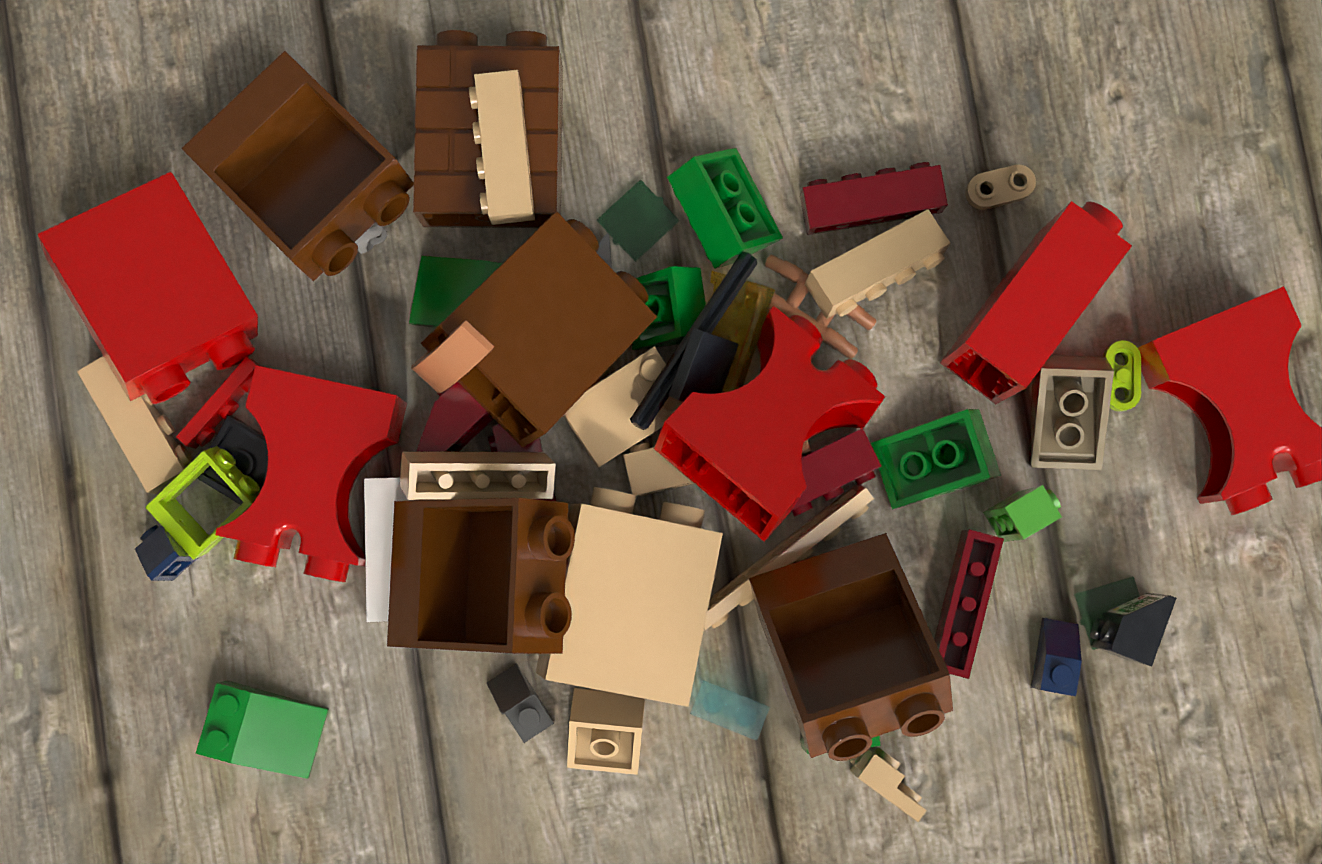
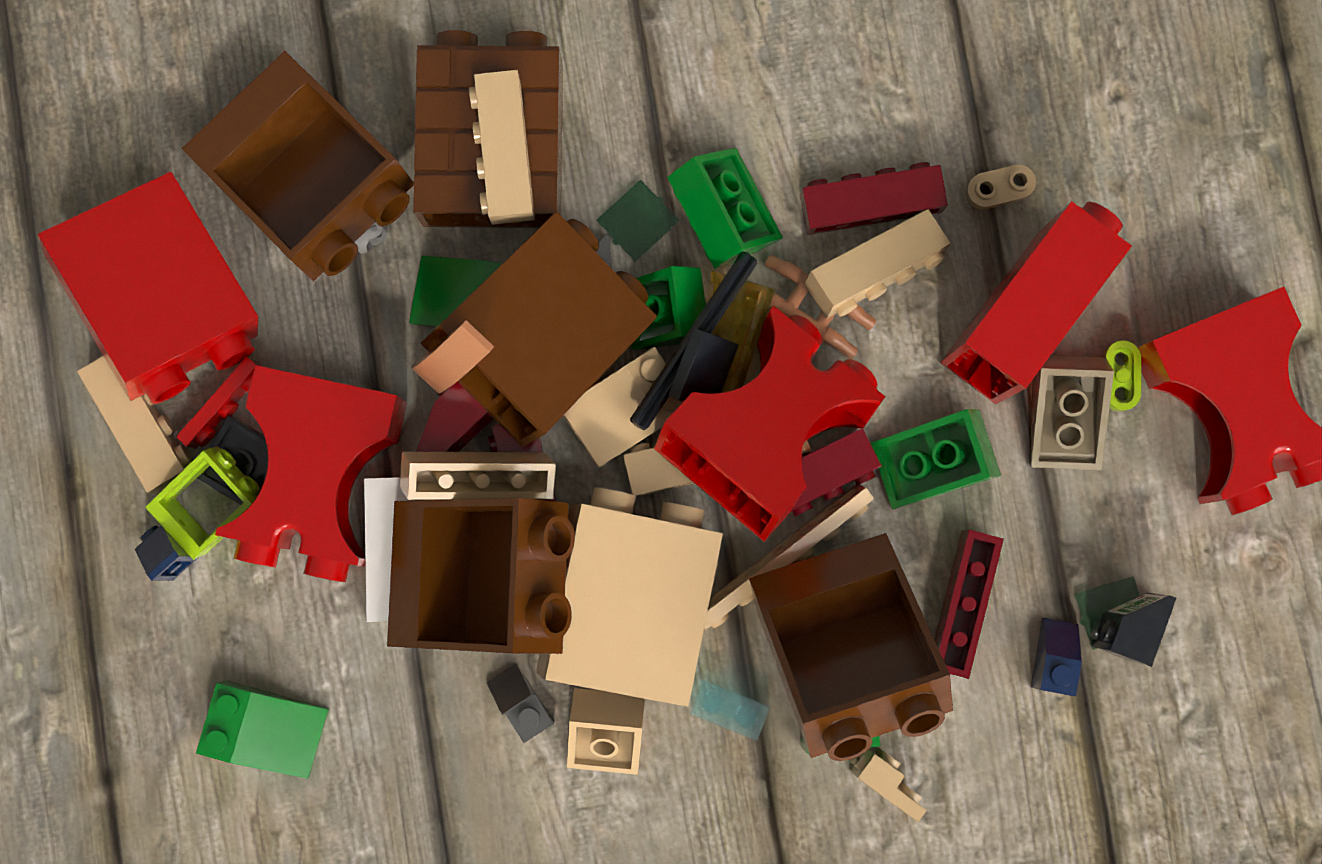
bright green brick [983,485,1062,542] -> none

